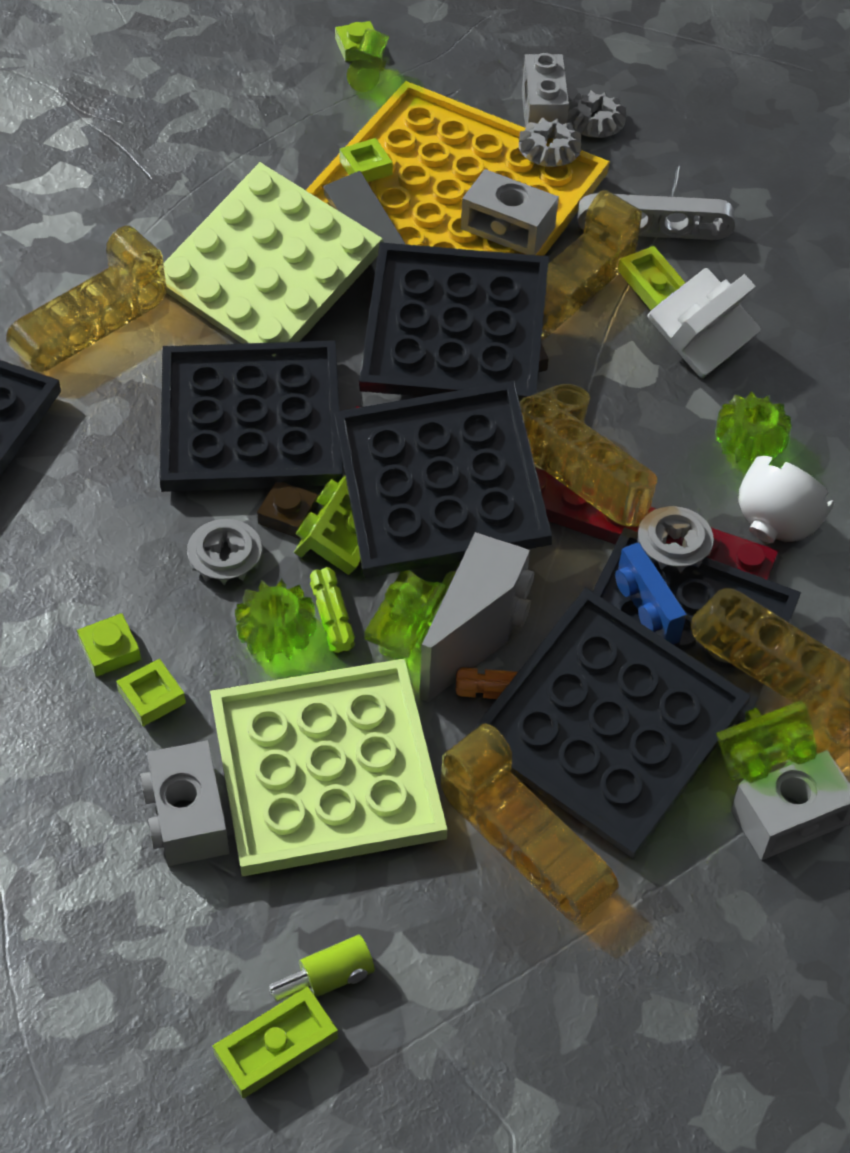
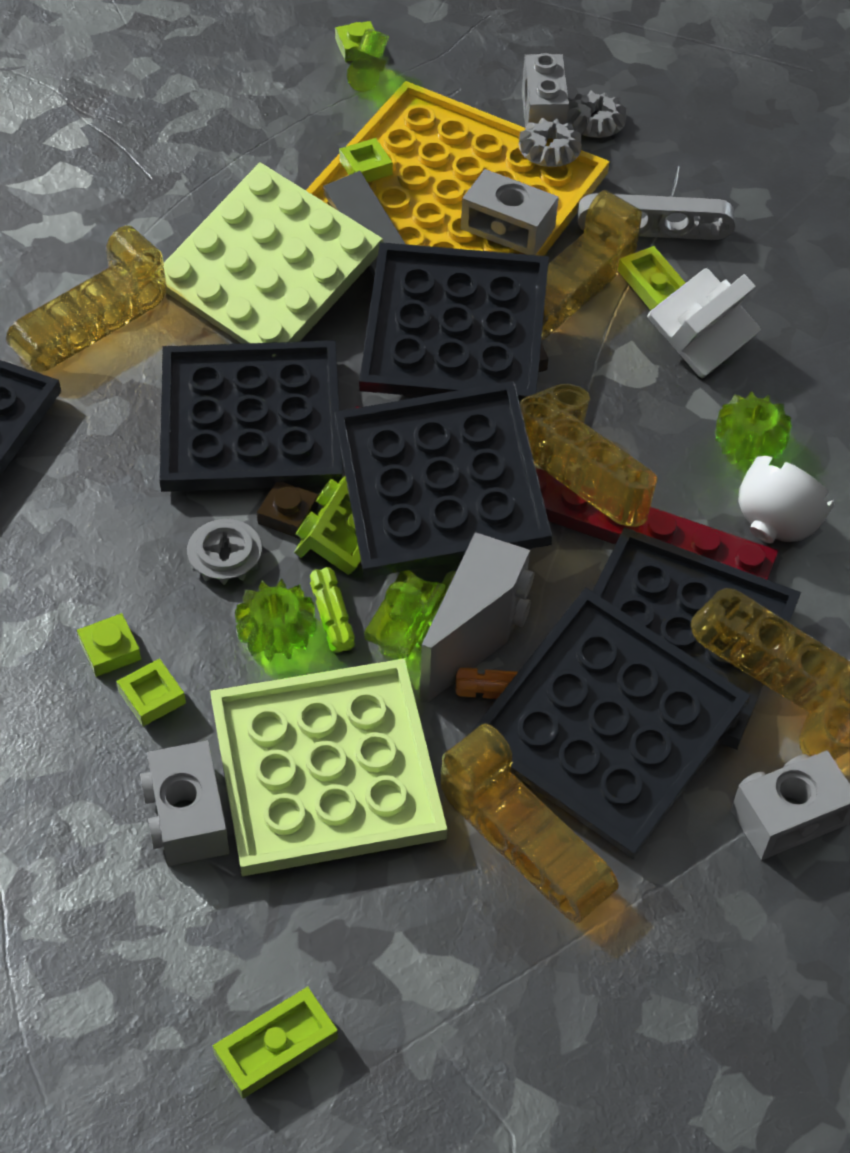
lime piece [269,934,375,1002] -> none
blue plate [615,542,687,645] -> none
light grey gear [638,506,714,573] -> none
clear neon green hips [716,701,818,783] -> none

